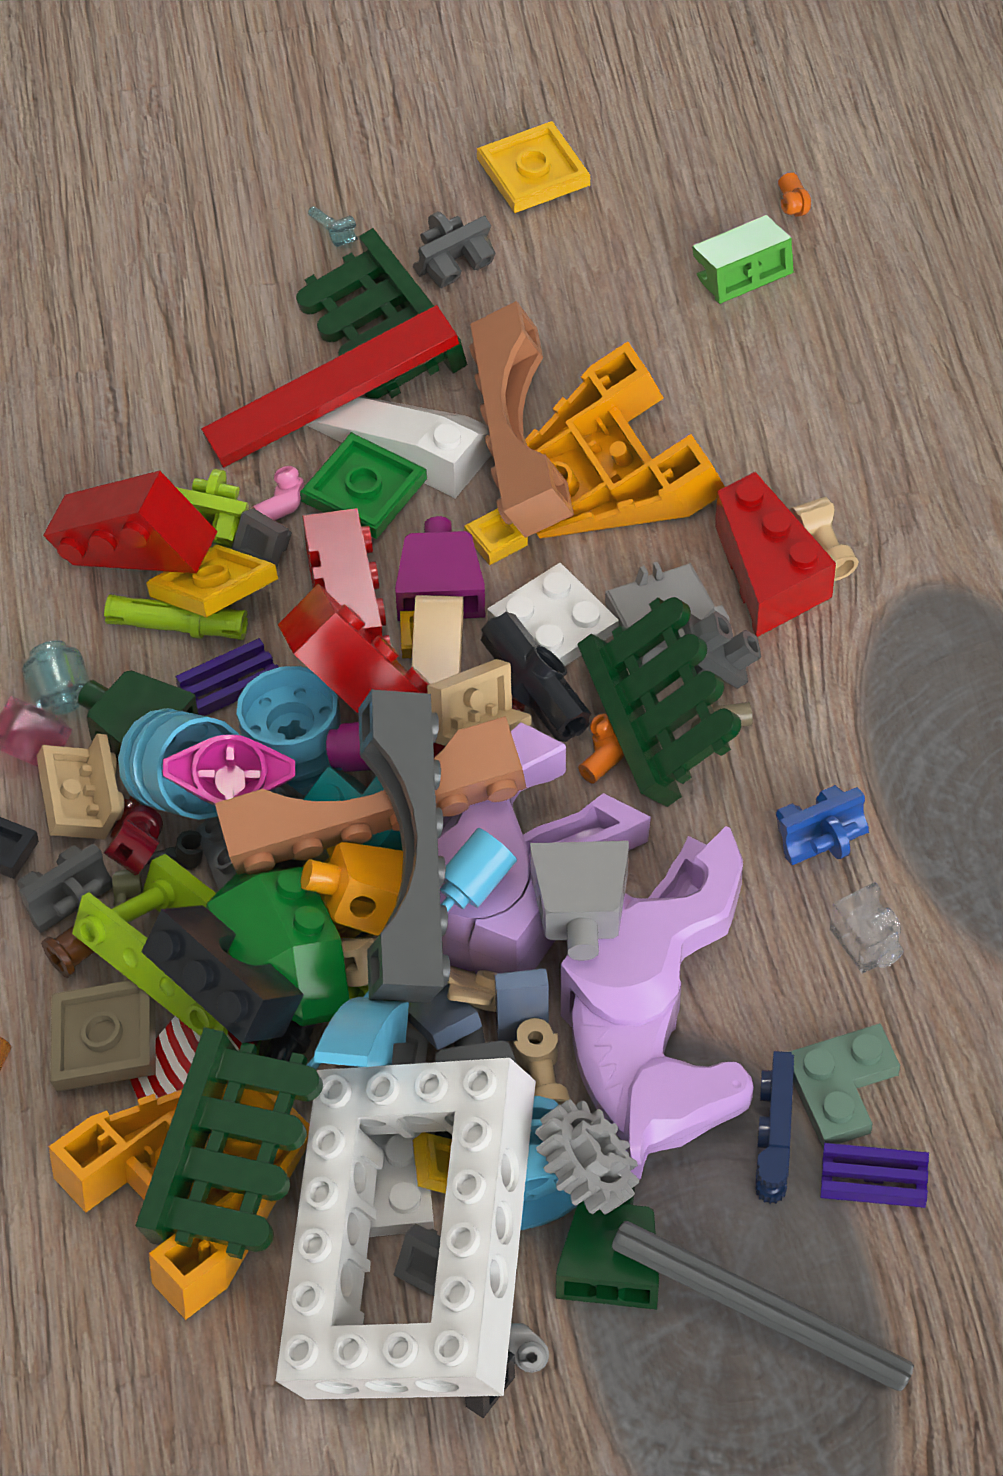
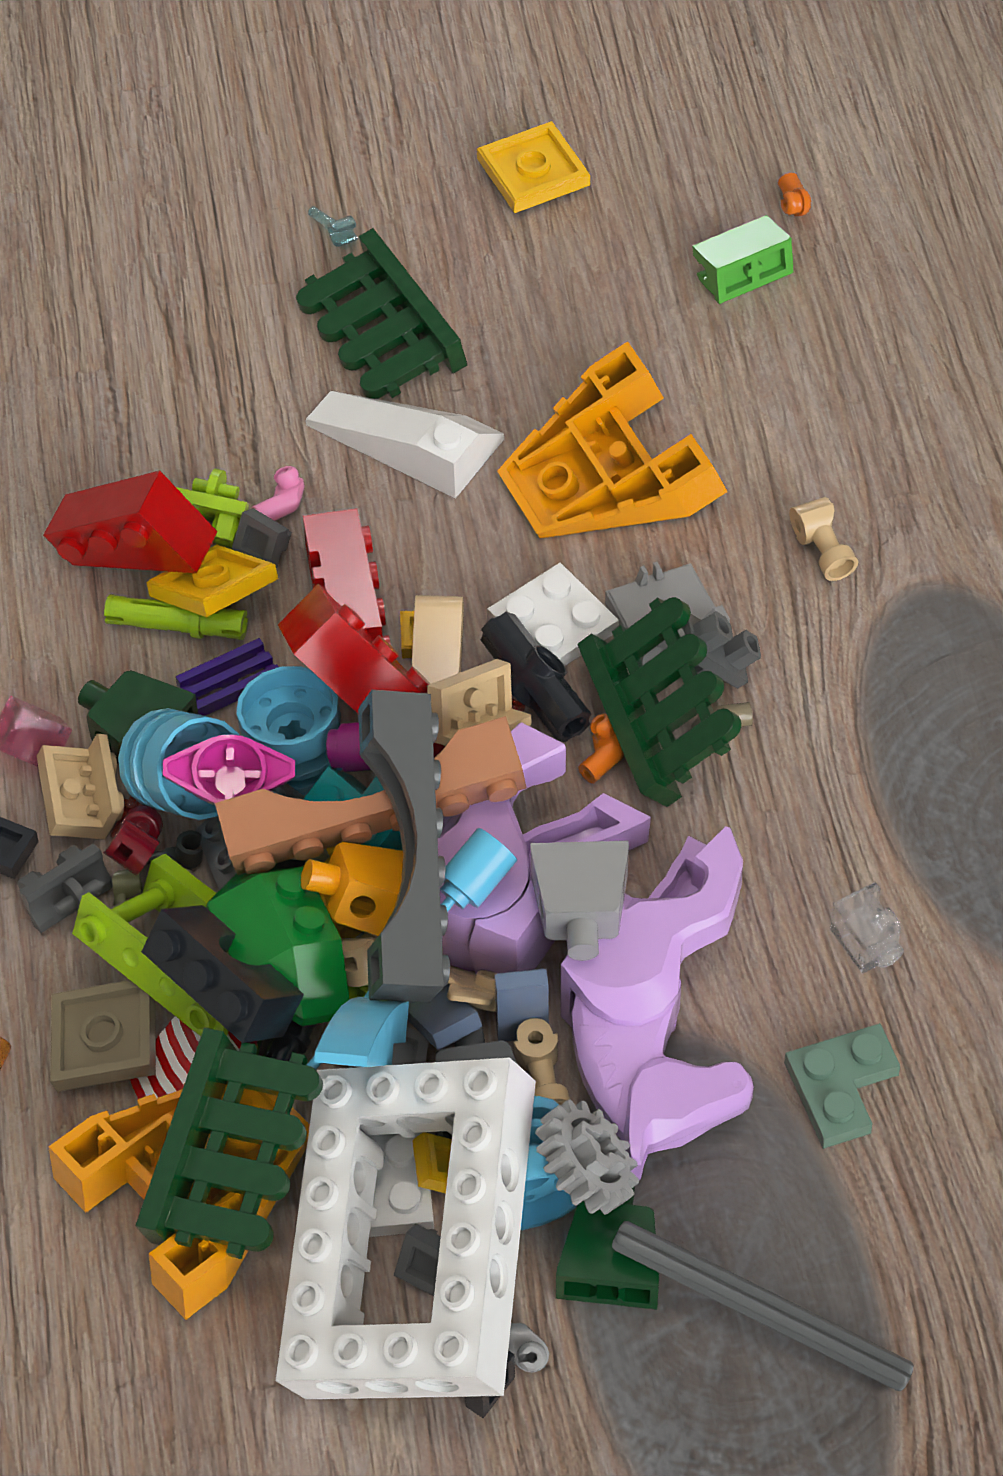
clear light blue head [22,640,90,715] -> none
reddish brown bush [41,918,94,978] -> none
red tile [201,305,460,468] -> none
green plate [300,432,427,539] -> none
magenta torso [395,516,486,621] -> none
dark grey hips [413,212,496,288] -> none
yellow tile [464,508,528,566] -> none
nougat arch [469,301,574,538] -> none
red wedge [715,472,836,637] -> none
dark blue hinge [755,1051,794,1204] -> none
blue hips [776,785,869,865] -> none
dark purple tile [820,1143,929,1208] -> none

